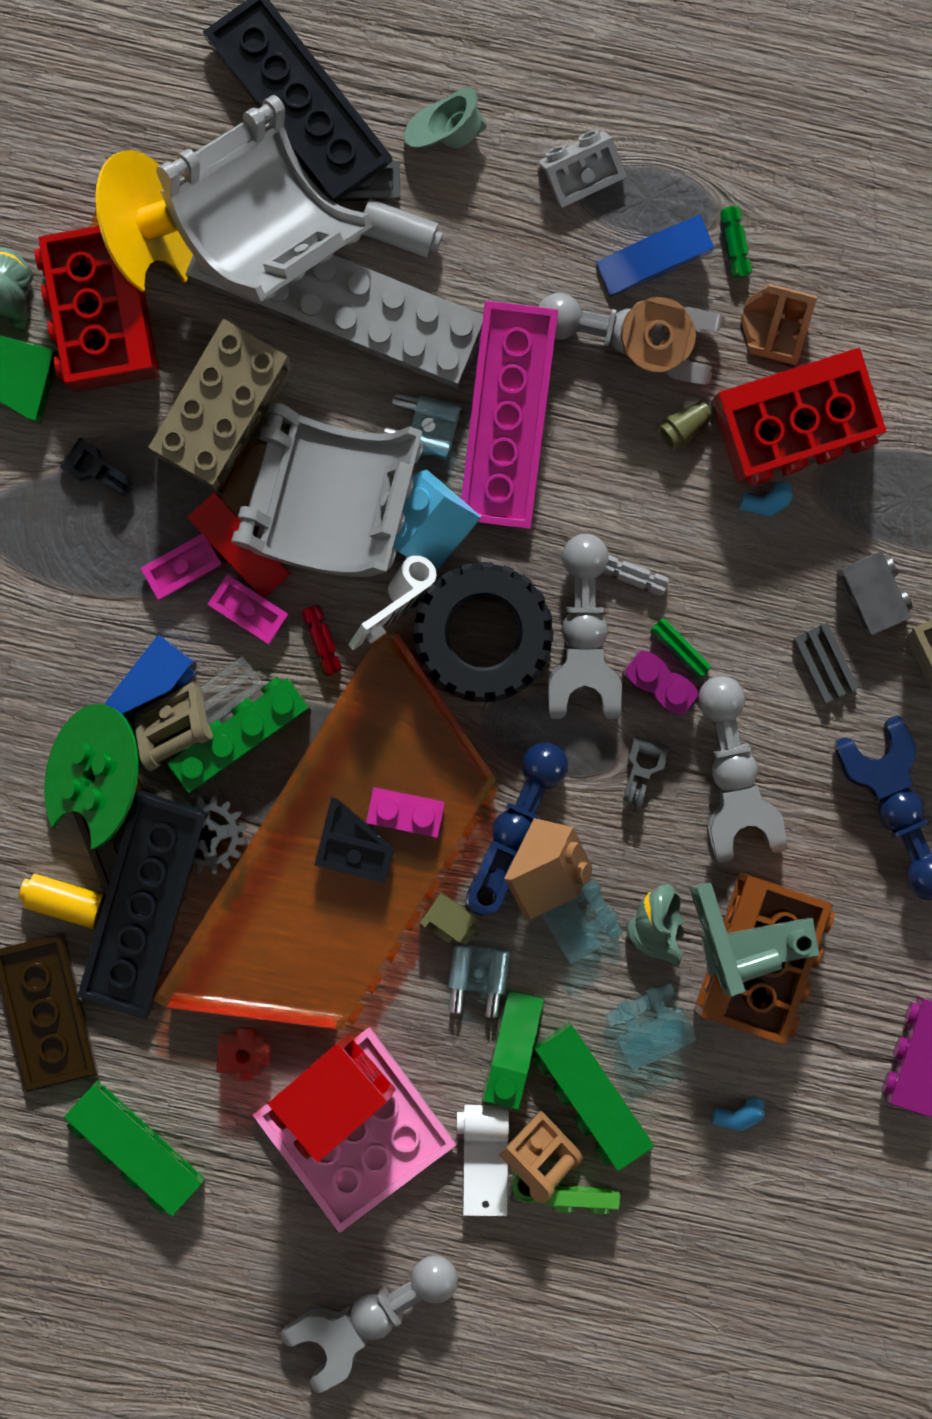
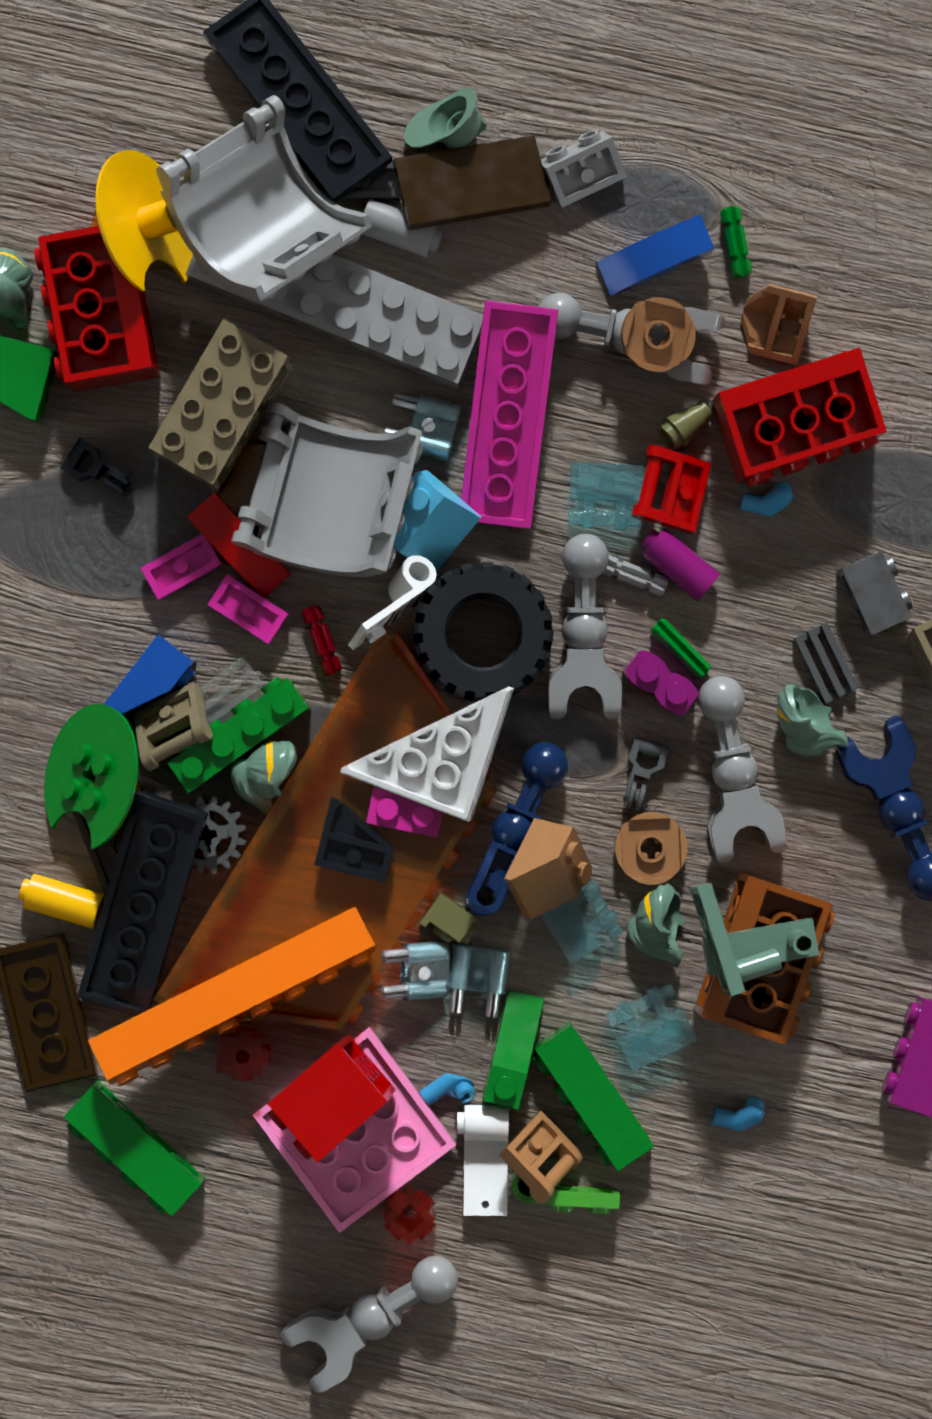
none -> orange brick [88,906,375,1086]
none -> sand green hair [229,741,297,814]
none -> white tile [340,686,514,822]
none -> clear light blue piece [380,940,450,1001]
none -> clear red brick [384,1186,436,1245]
none -> dark brown tile [393,135,552,230]
none -> dark azure arm [419,1073,475,1106]
none -> clear light blue plate [568,462,644,530]
none -> medium nougat plate [614,812,688,885]
none -> red plate [631,445,711,534]
none -> magenta brick [640,528,720,601]
none -> sand green hair [777,684,848,757]

